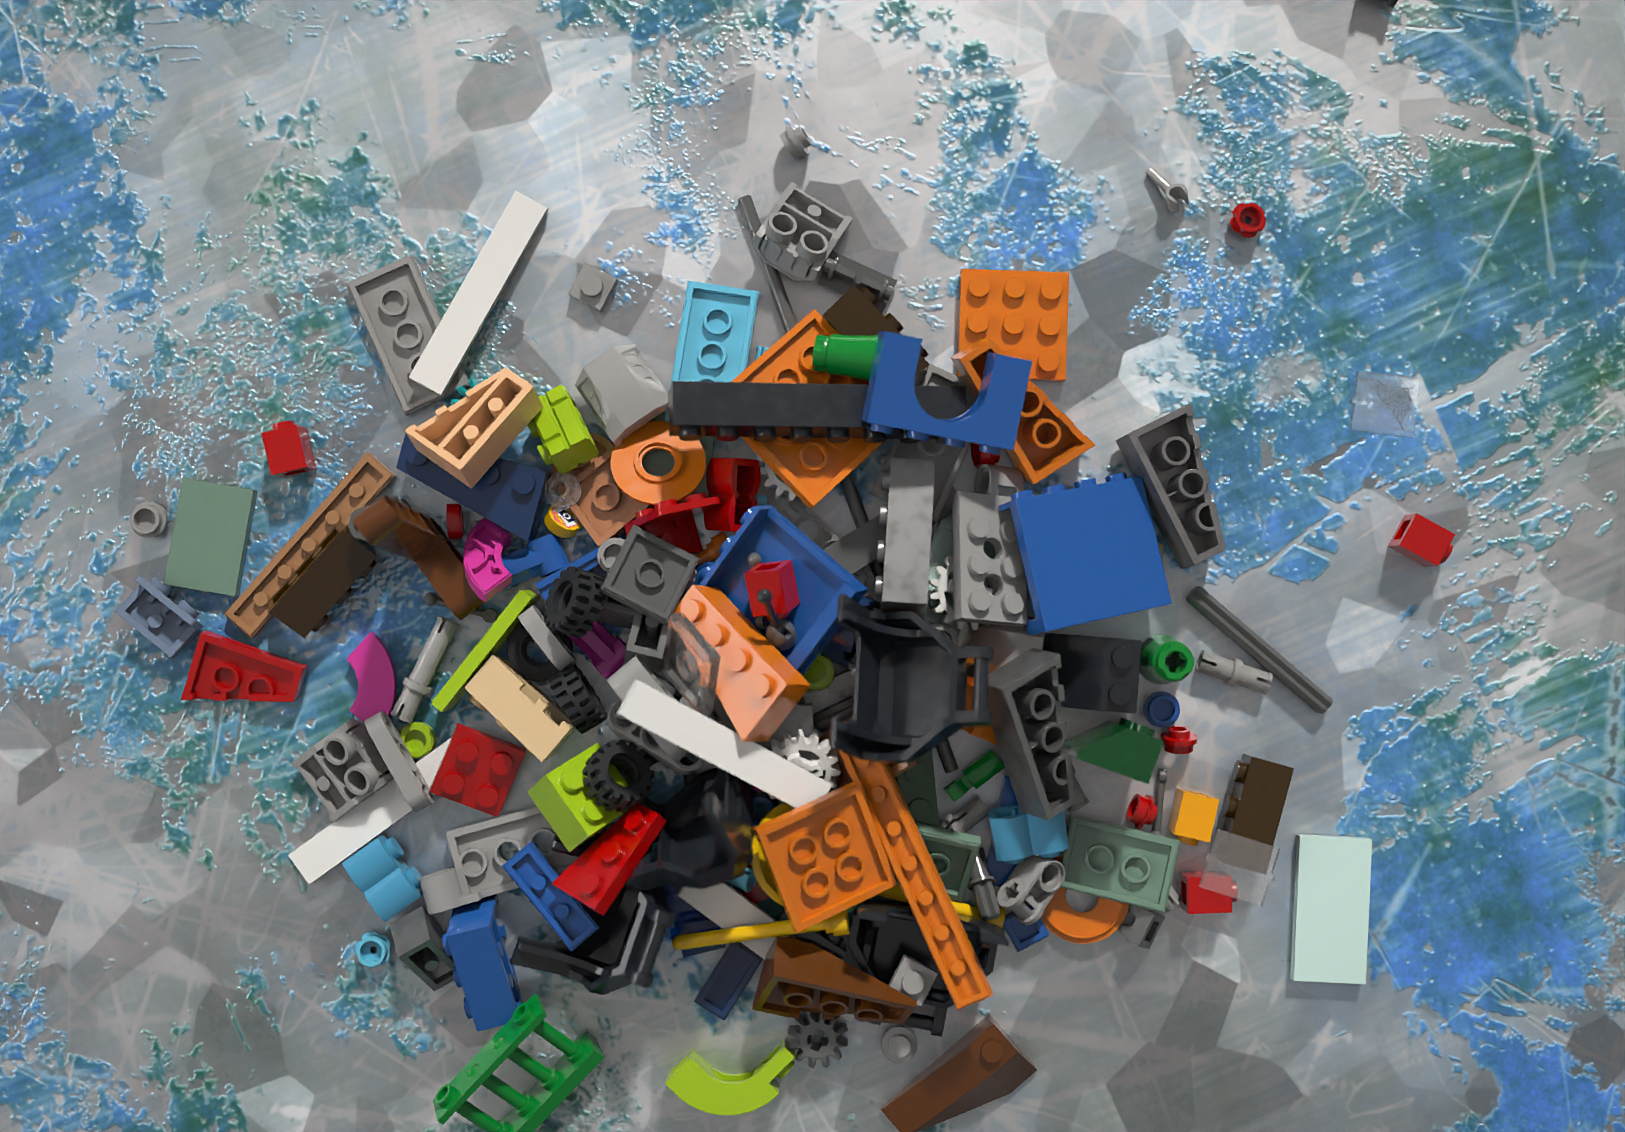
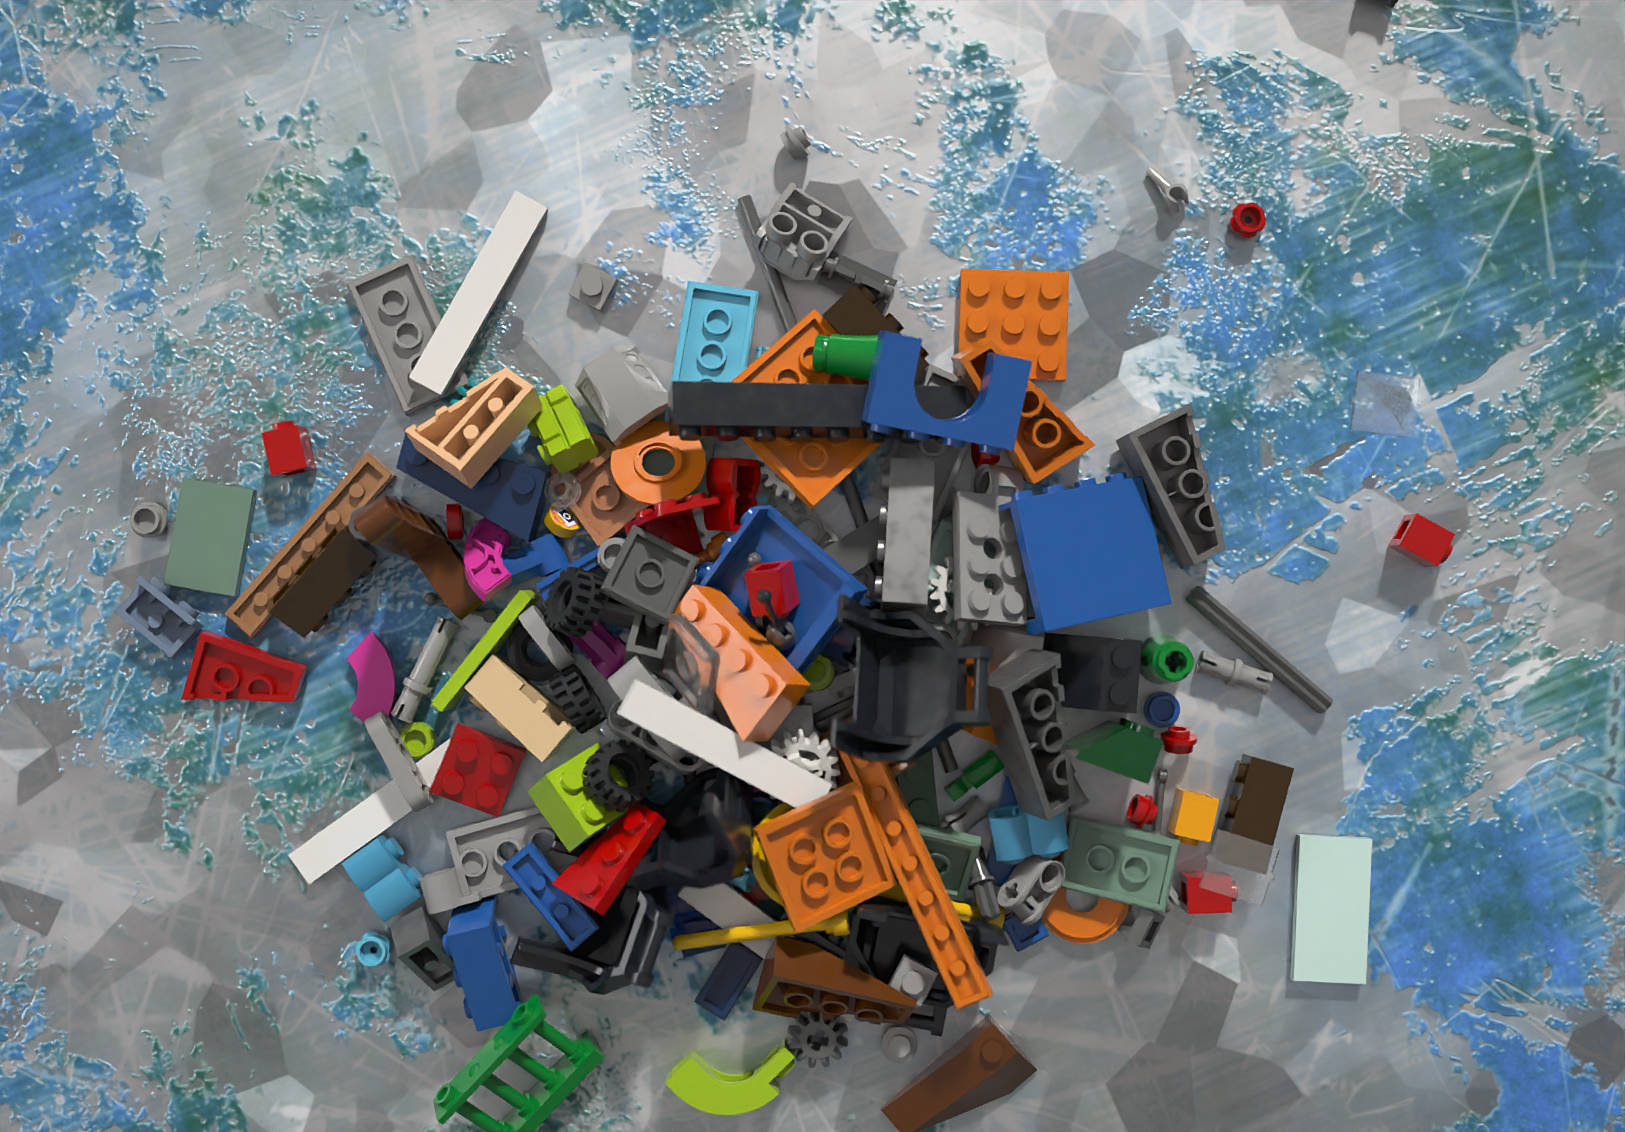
light grey slope [291,718,394,822] -> none

